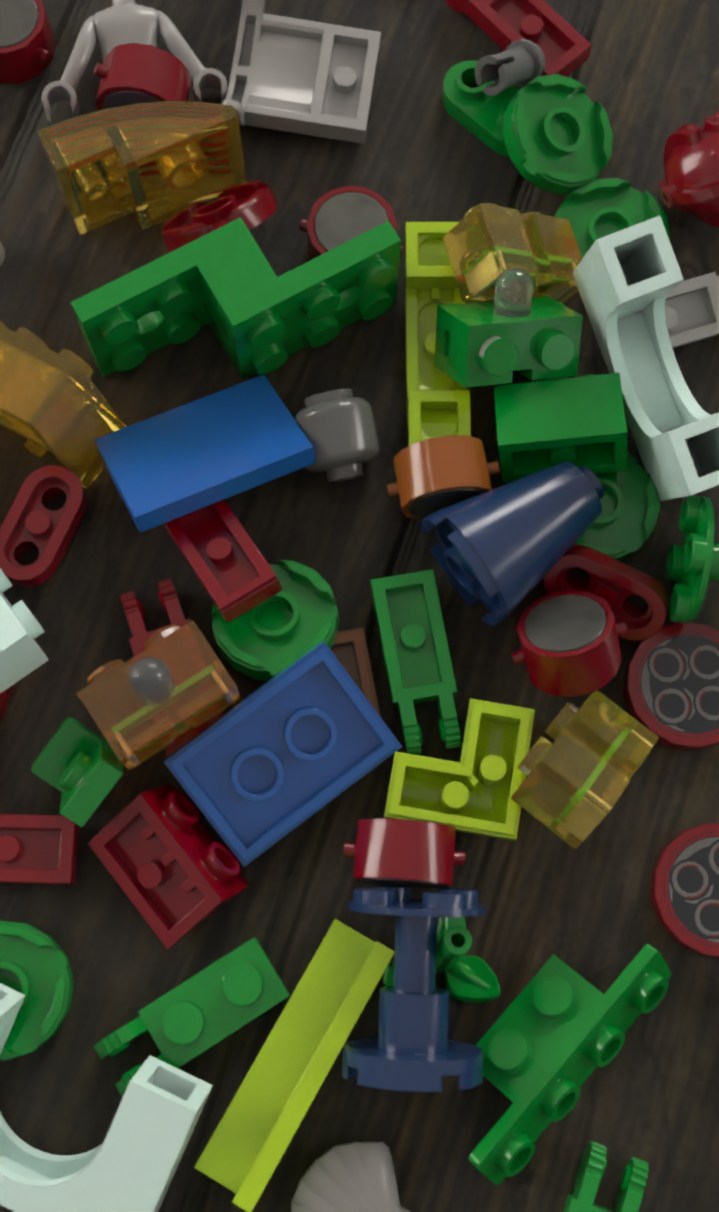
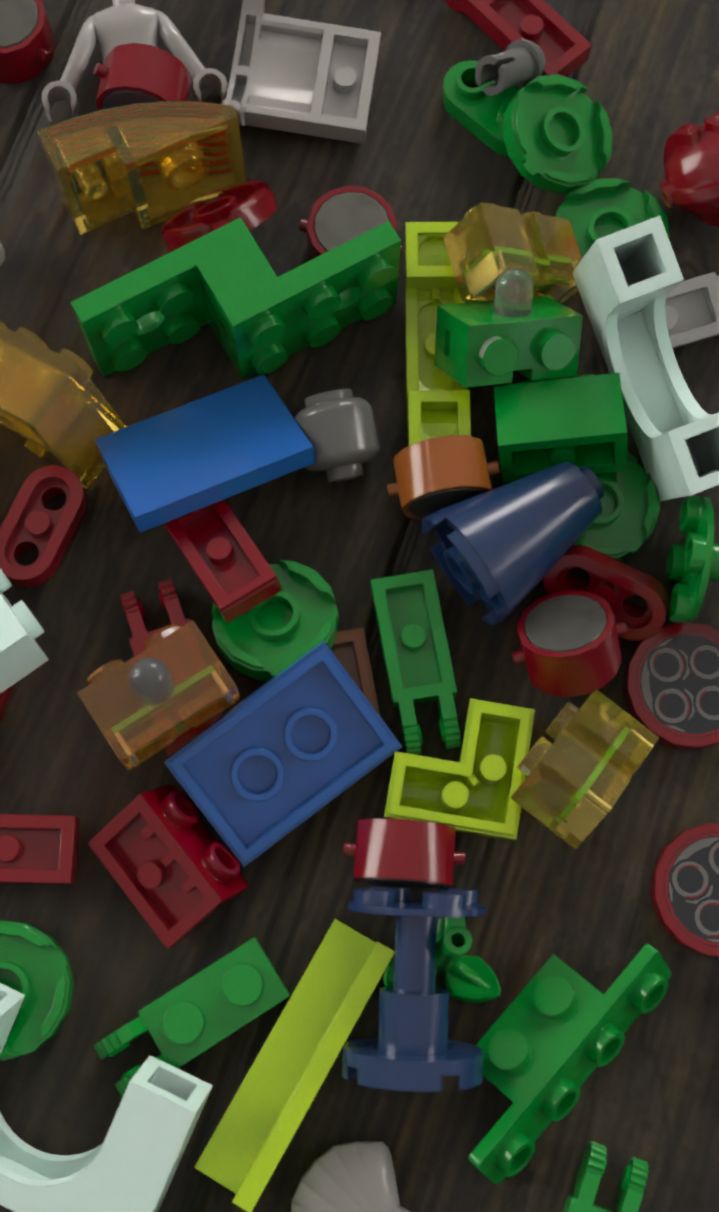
green bracket [32,717,123,827] -> none

